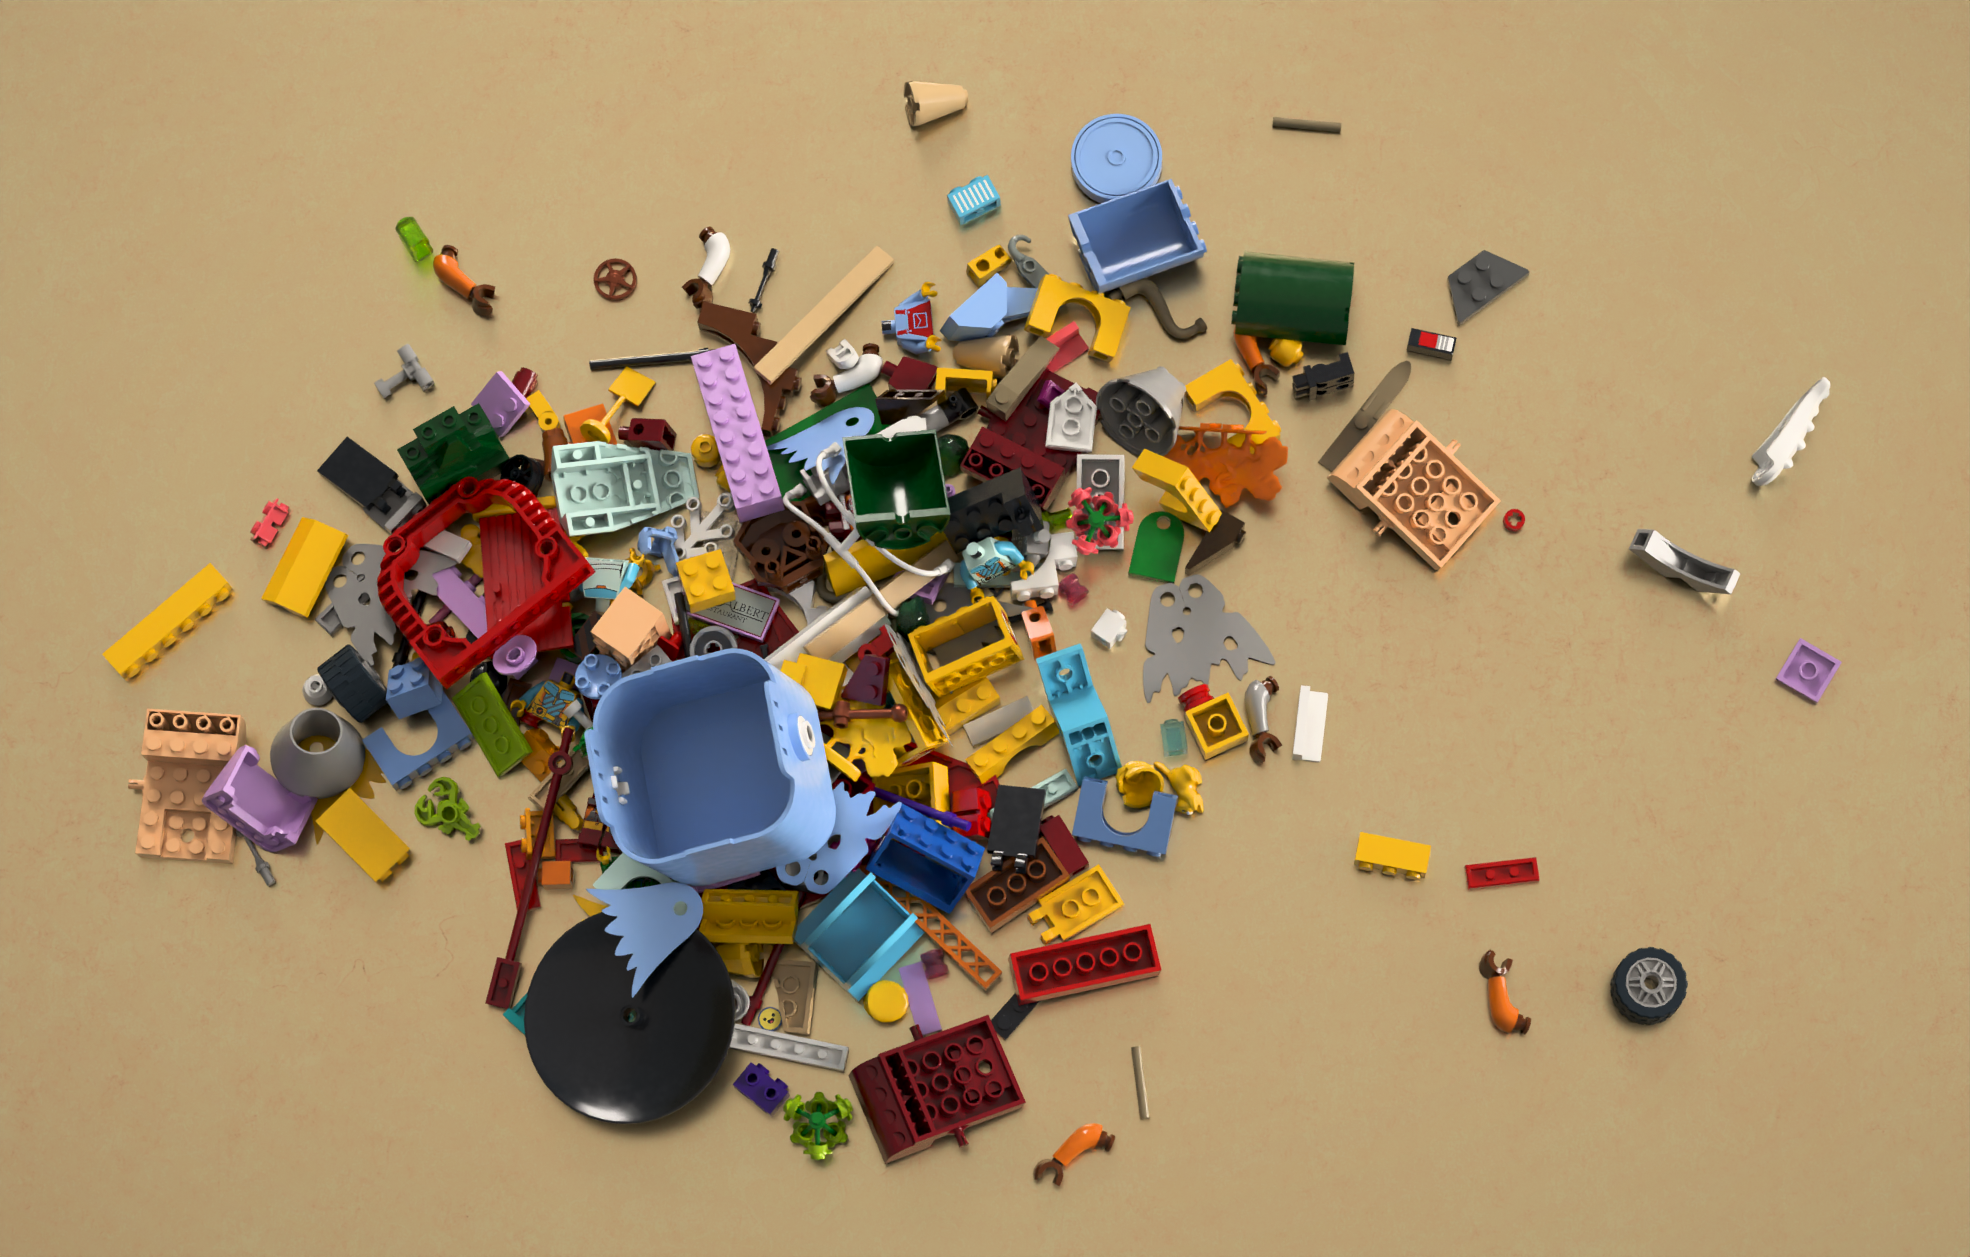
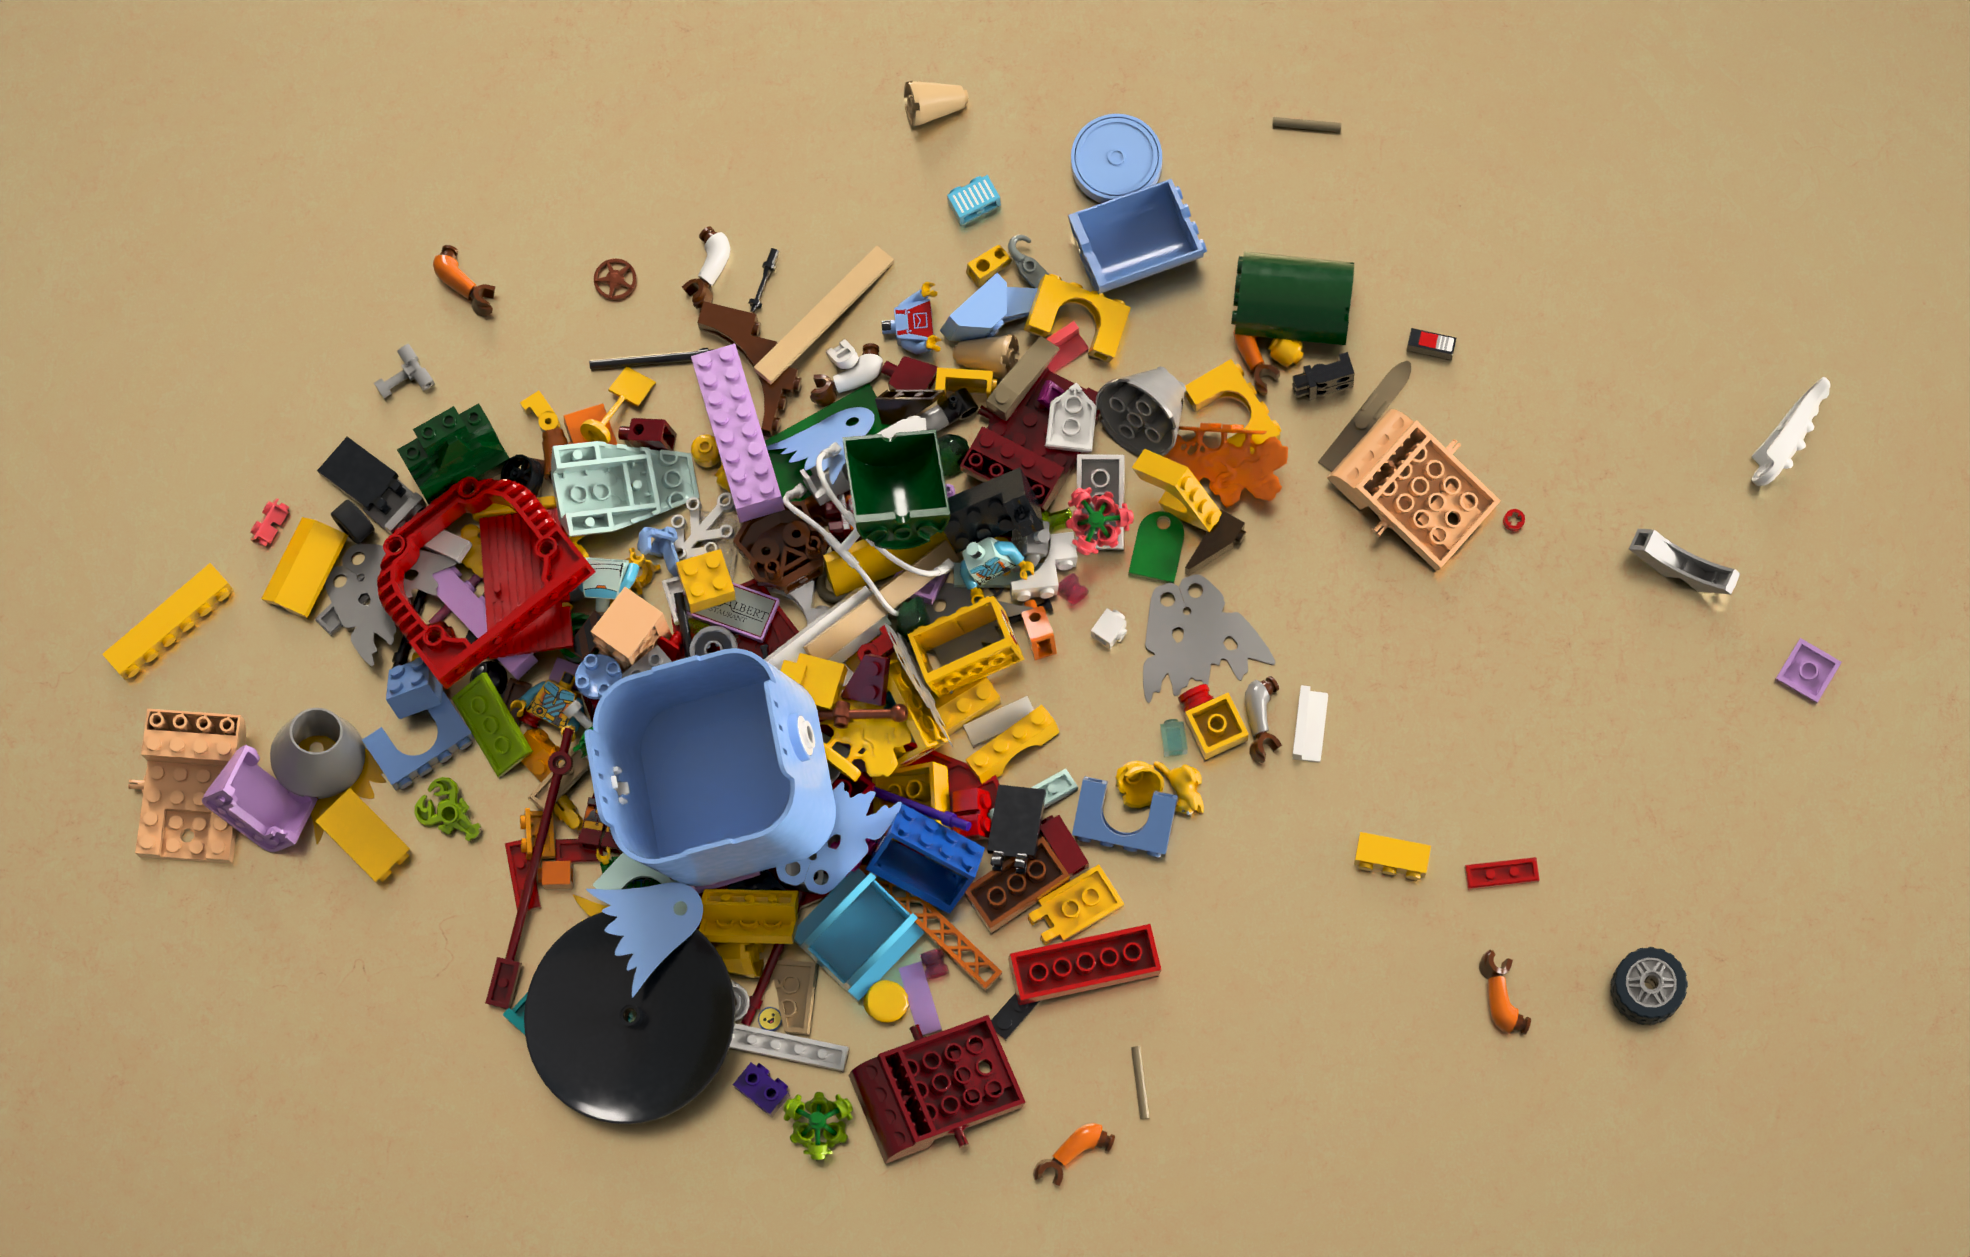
light grey piece [236,830,276,886] -> none
white cone [302,674,333,706] -> none
black wheel [317,644,388,723] -> none
clear neon green brick [395,217,433,262] -> none
lavender plate [471,371,530,437] -> none
lavender dish [493,635,537,675] -> none
dark red brick [512,367,538,398] -> none
medium azure bracket [1036,643,1122,786] -> none
dark tan animal [1108,278,1207,339] -> none
dark grey wing [1447,250,1529,326] -> none
none -> black tyre [331,500,375,544]

